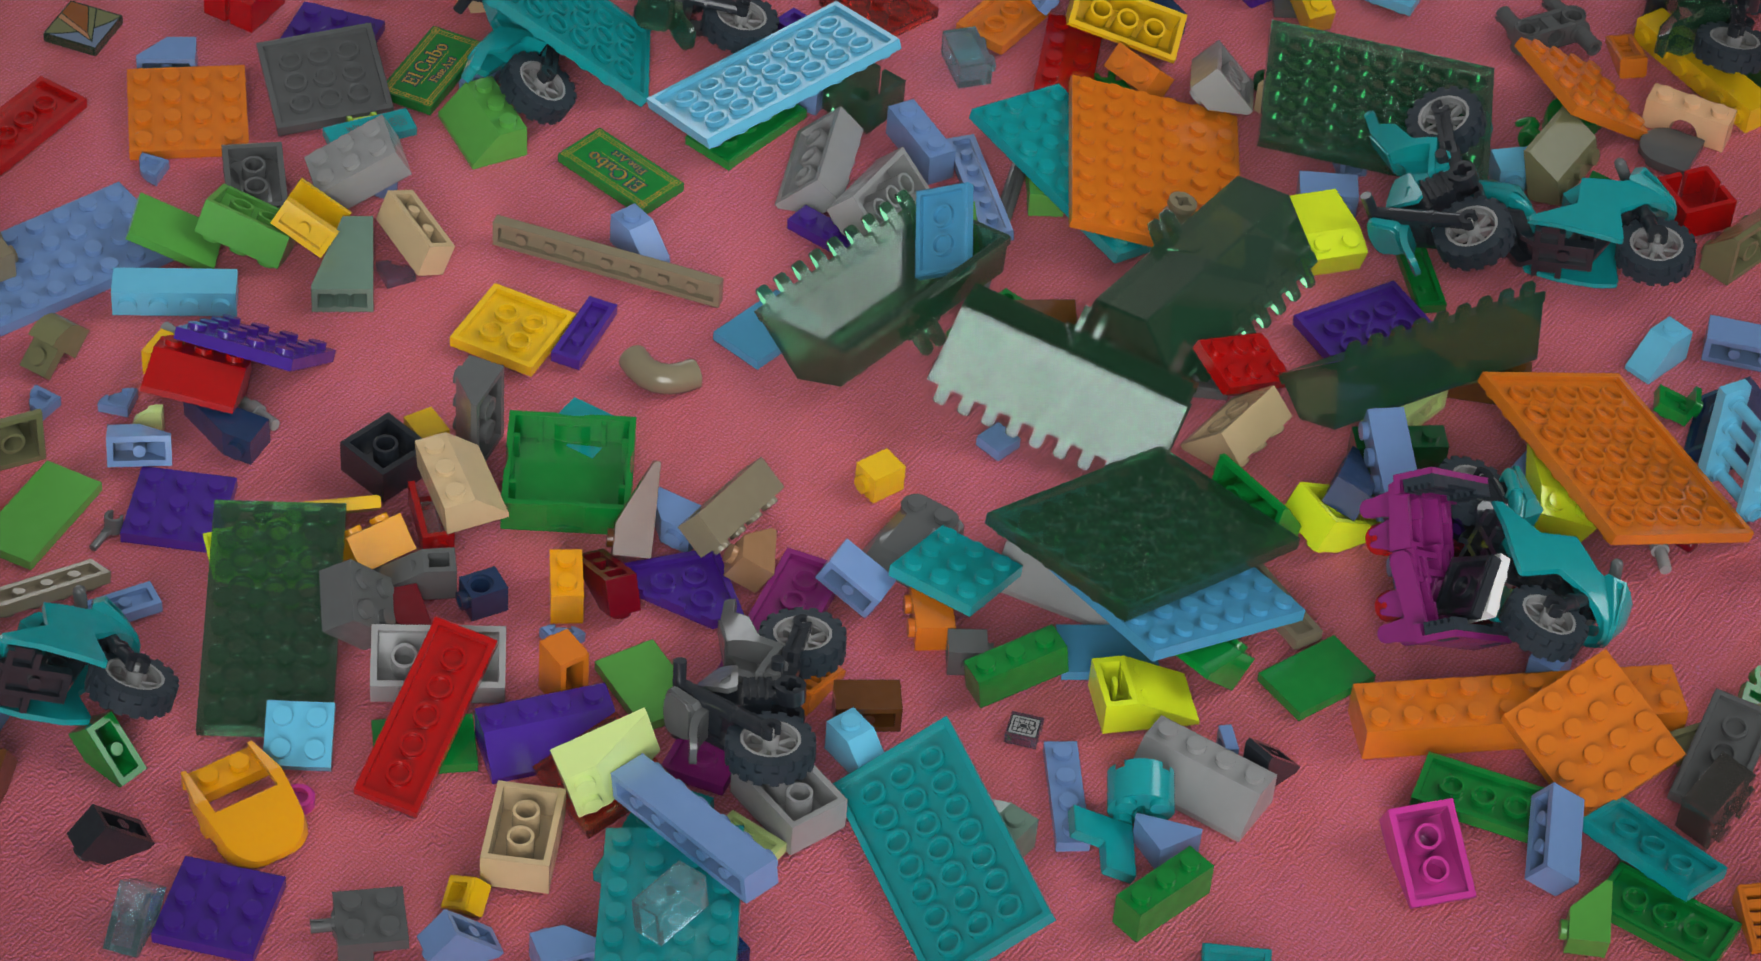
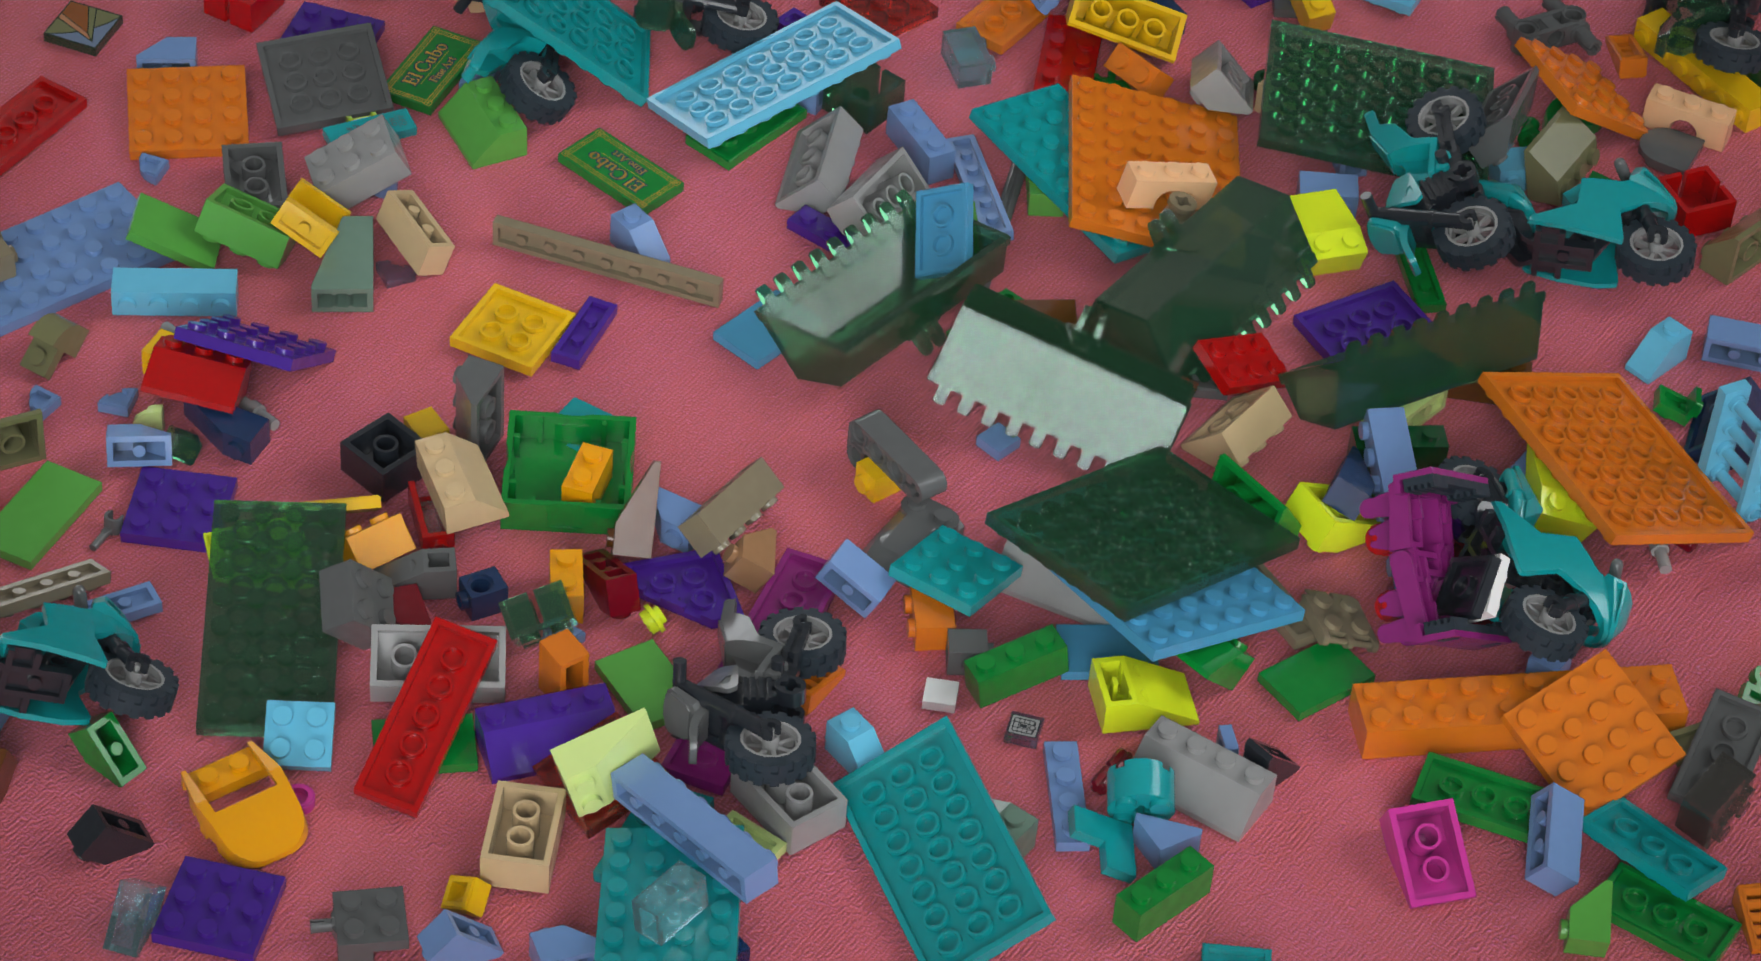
dark tan cylinder [619,345,702,395] -> none
reddish brown brick [832,679,903,732] -> none
none -> clear green slope [167,425,202,465]
none -> clear green piece [498,580,579,649]
none -> light orange brick [561,442,613,503]
none -> neon yellow plate [638,603,667,635]
none -> dark grey beam [847,409,947,504]
none -> white tile [922,677,959,713]
none -> dark red piece [1091,748,1133,795]
none -> light nougat arch [1117,161,1218,210]
none -> dark tan plate [1299,589,1379,653]
none -> dark grey slope [1468,66,1539,169]

